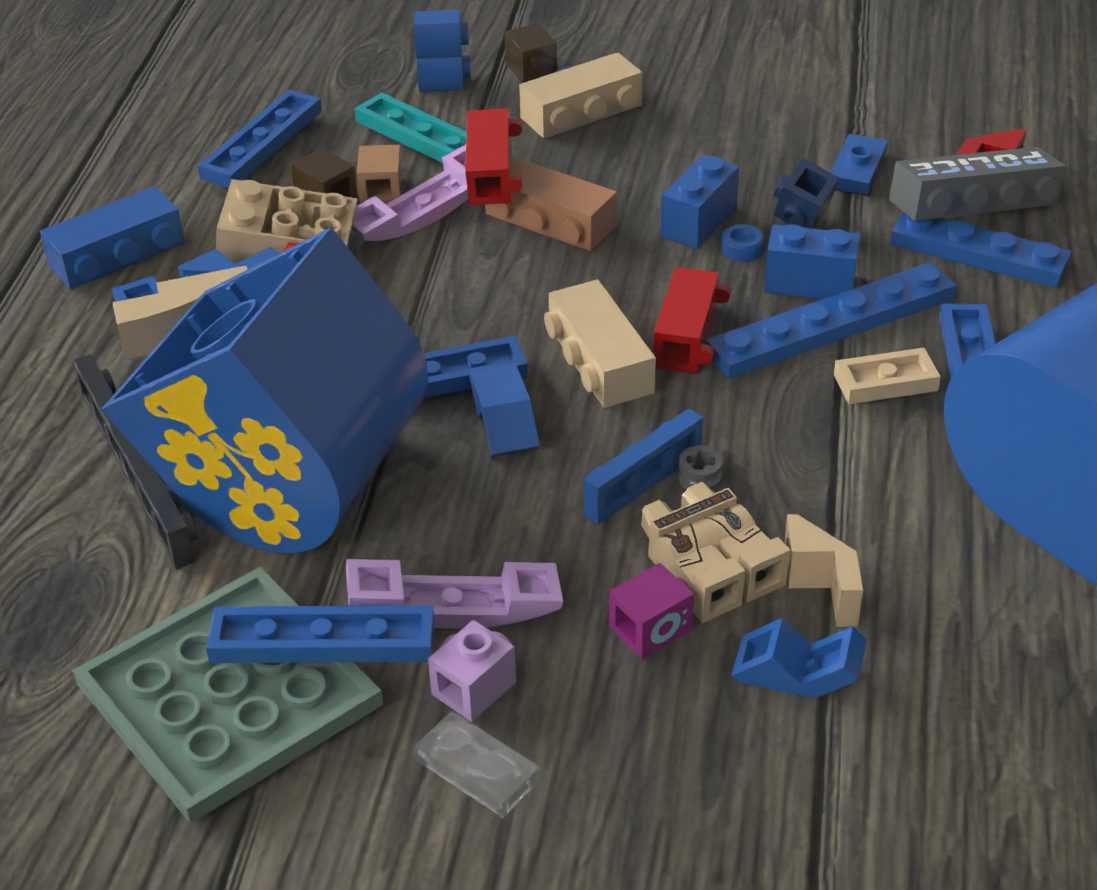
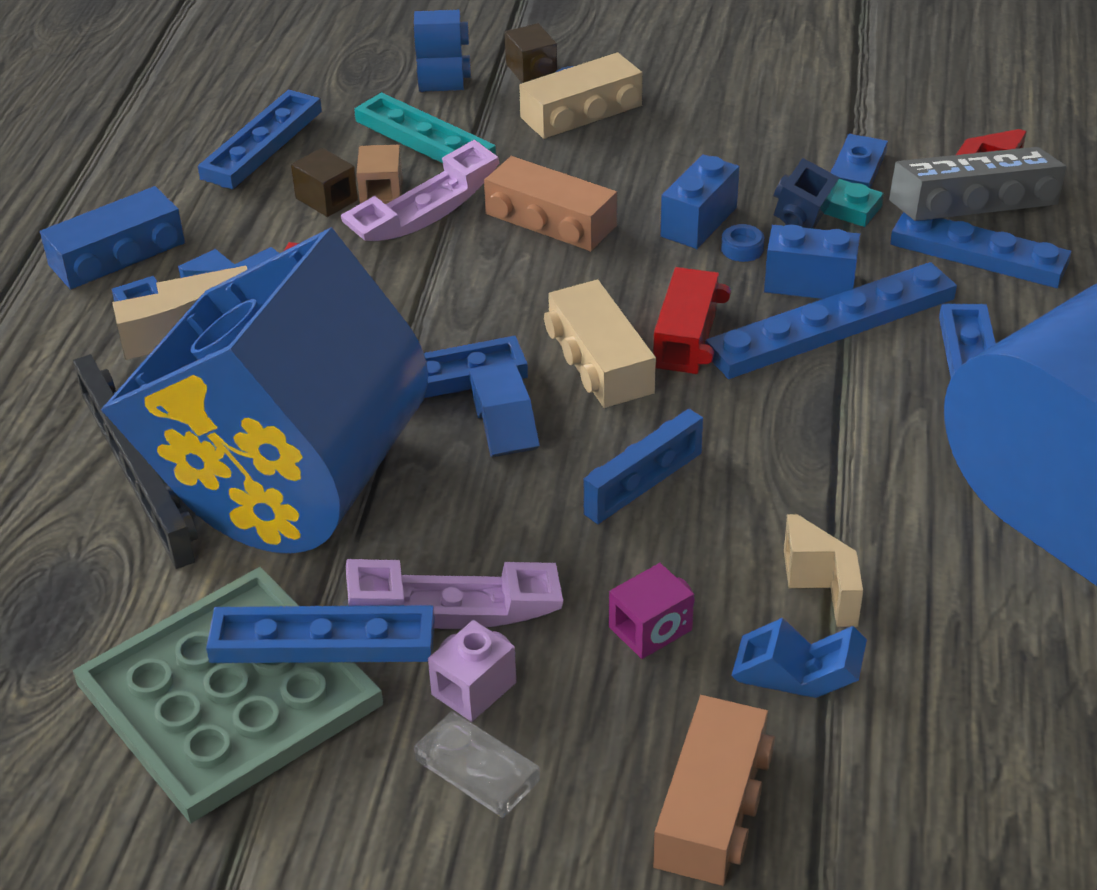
tan slope [216,179,357,264] -> none
red brick [465,108,522,206] -> none
tan hips [641,482,791,623] -> none
dark grey bush [678,445,723,491] -> none
tan plate [834,348,941,404] -> none
none -> nougat brick [653,695,775,886]
none -> teal plate [824,179,884,227]

